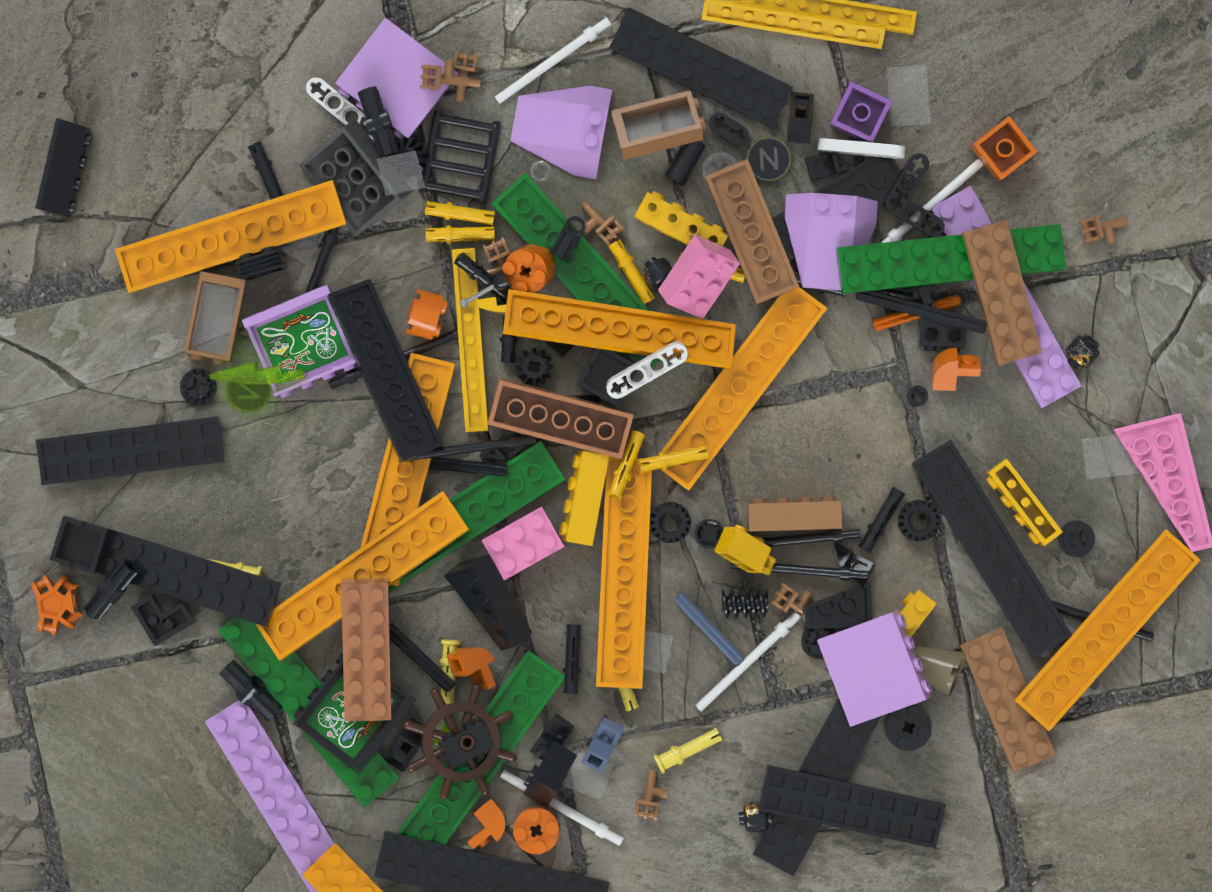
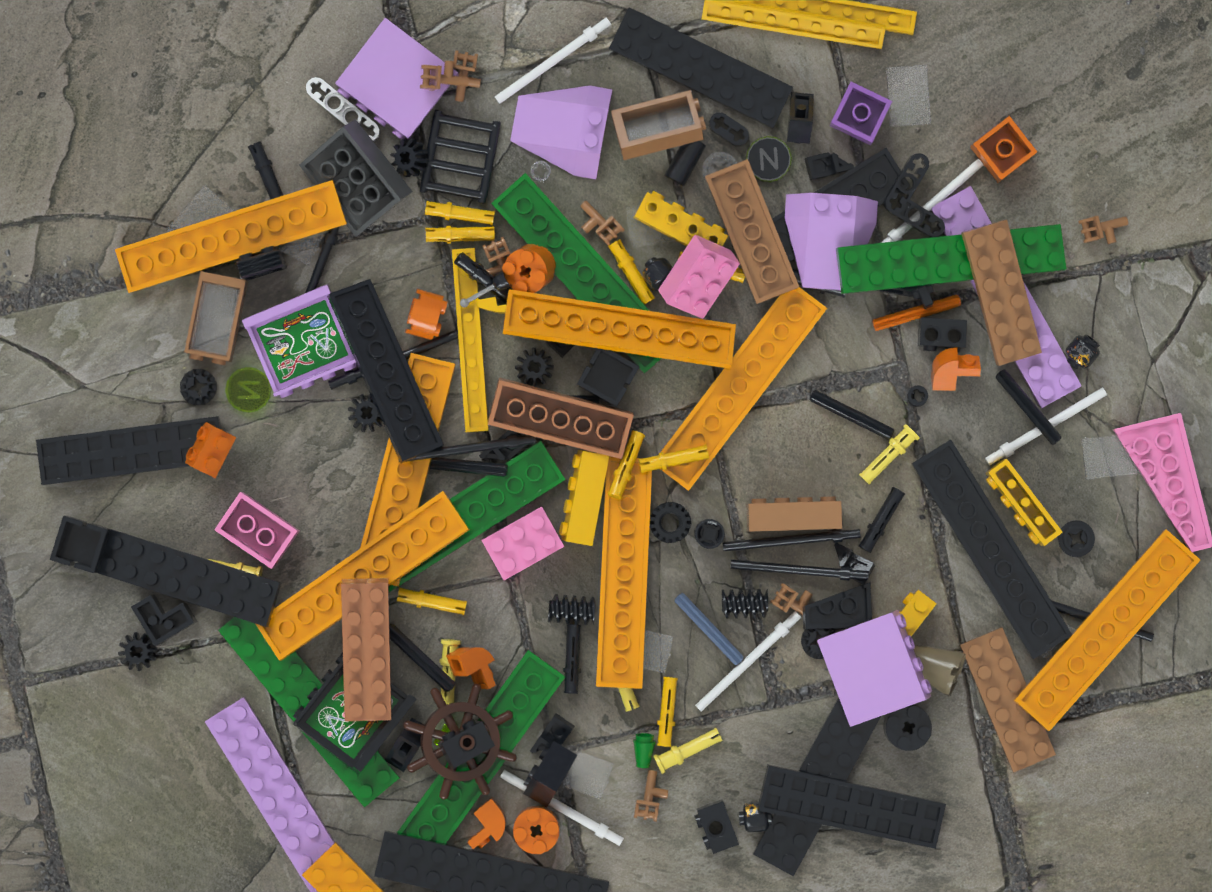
orange piece [31,574,84,636] -> none
black slope [35,118,93,219] -> none
black piece [84,558,140,621] -> none
clear neon green slope [209,361,308,385] -> none
black piece [219,659,283,722] -> none
black piece [357,86,399,158] -> none
clear piece [376,151,425,196] -> none
black wedge [443,554,532,650] -> none
black pin [500,316,518,363] -> none
black piece [550,216,586,262] -> none
sand blue brick [581,717,625,773] -> none
white beam [606,341,688,399] -> none
yellow brick [714,525,776,575] -> none
white beam [817,138,906,159] -> none
black axle [855,291,988,334] -> none
black tyre [898,500,941,541] -> none
none -> black gear [118,632,158,671]
none -> orange bracket [185,422,236,478]
none -> bright pink brick [214,492,300,569]
none -> black gear [348,394,383,432]
none -> yellow pin [397,587,467,615]
none -> black piece [548,594,596,625]
none -> green cone [633,733,656,768]
none -> yellow pin [657,677,678,747]
none -> black brick [694,799,739,854]
none -> black axle [809,390,894,440]
none -> light yellow pin [859,424,920,485]
none -> white bar [985,387,1107,466]
none -> black axle [996,369,1062,445]

